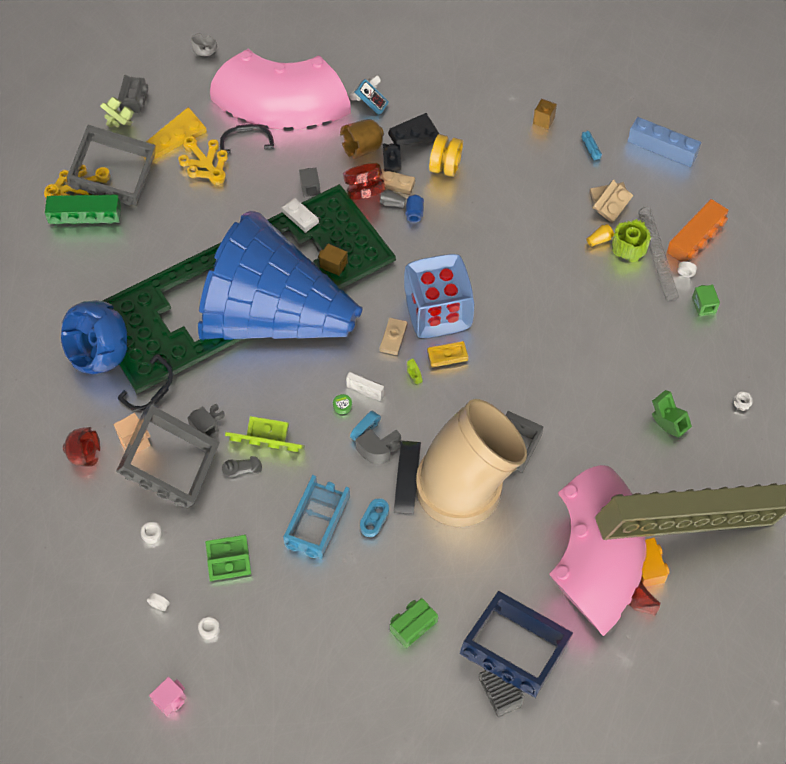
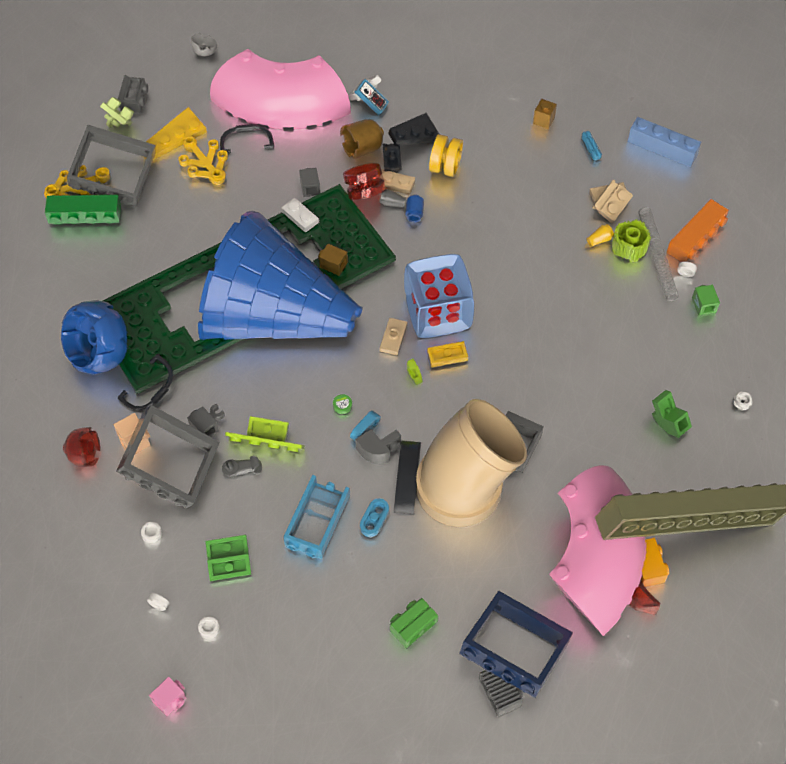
white plate [346,372,384,402] -> none

